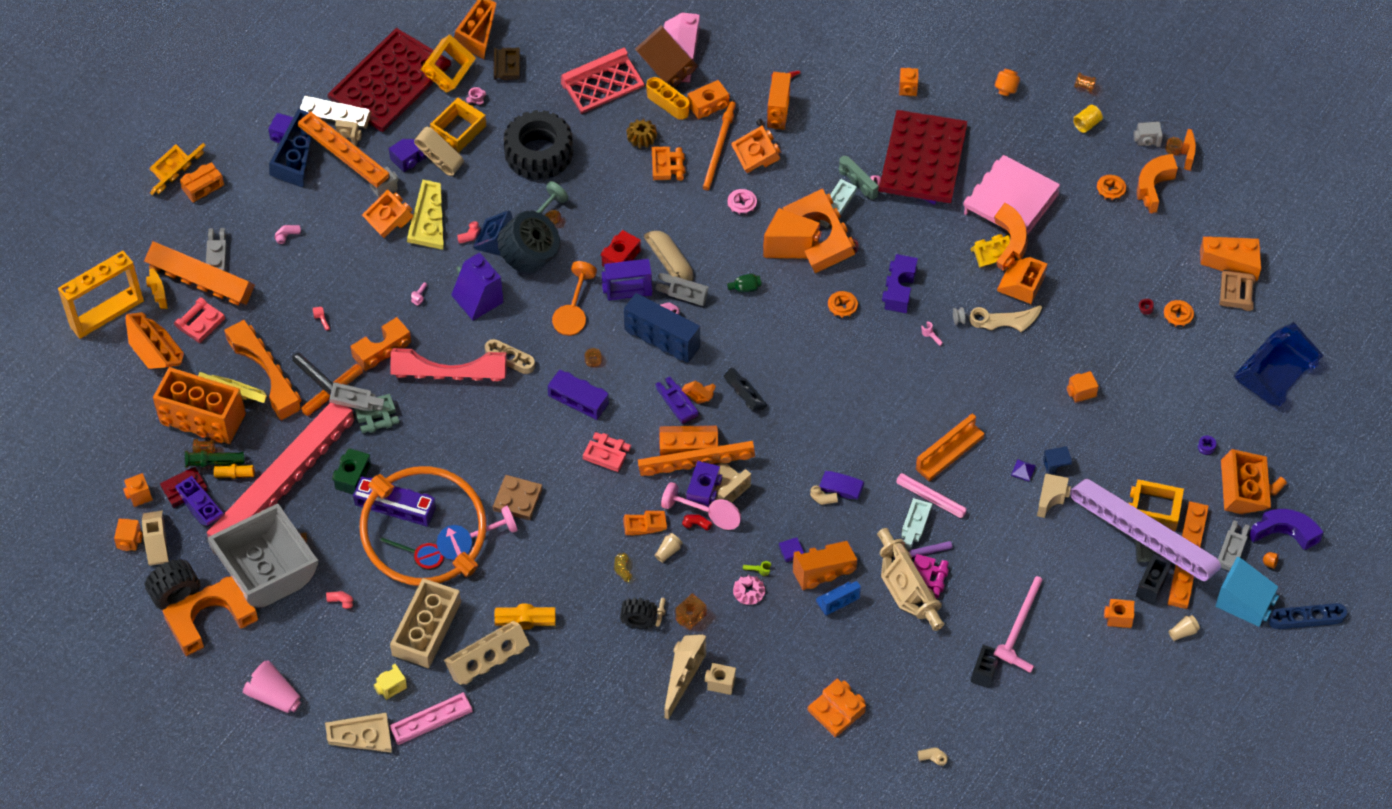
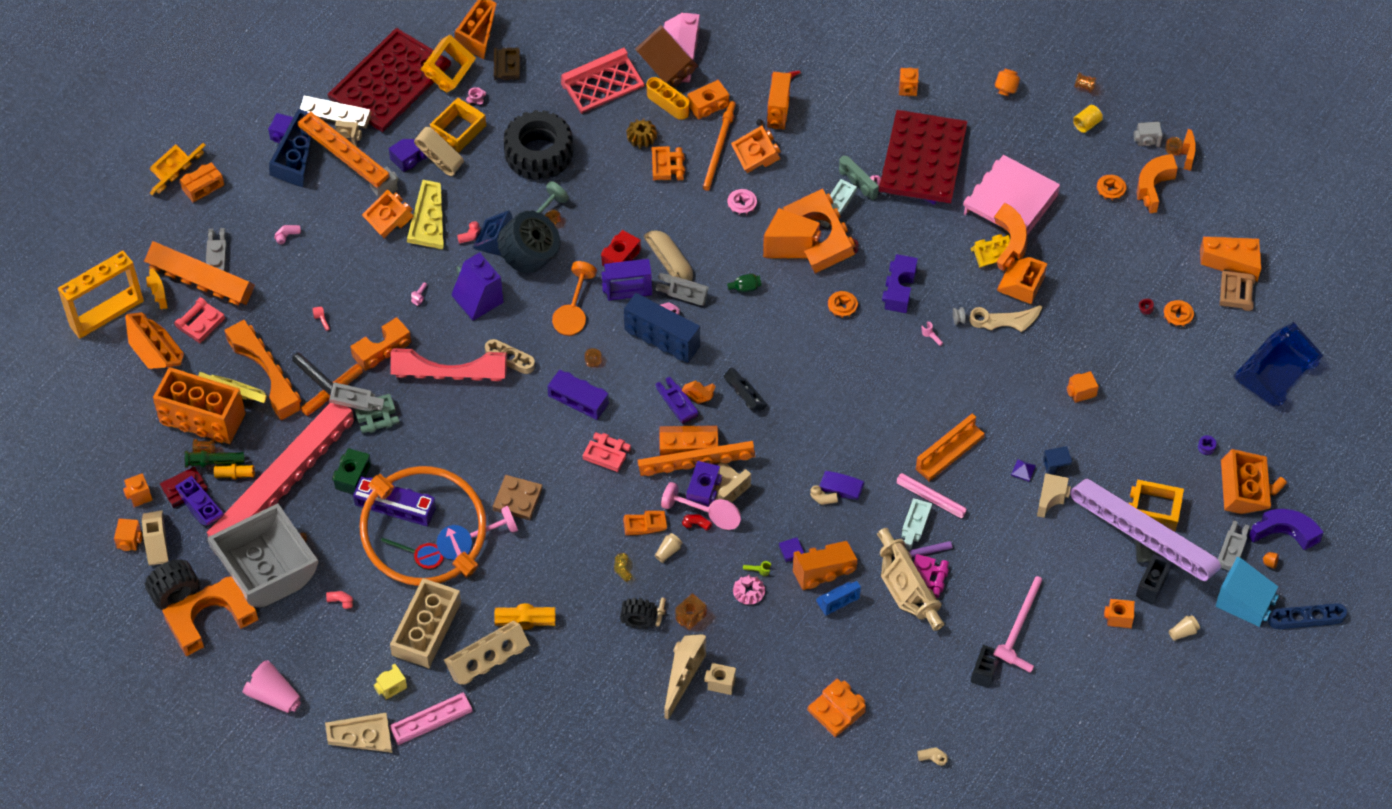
orange plate [1167,501,1209,609] -> none

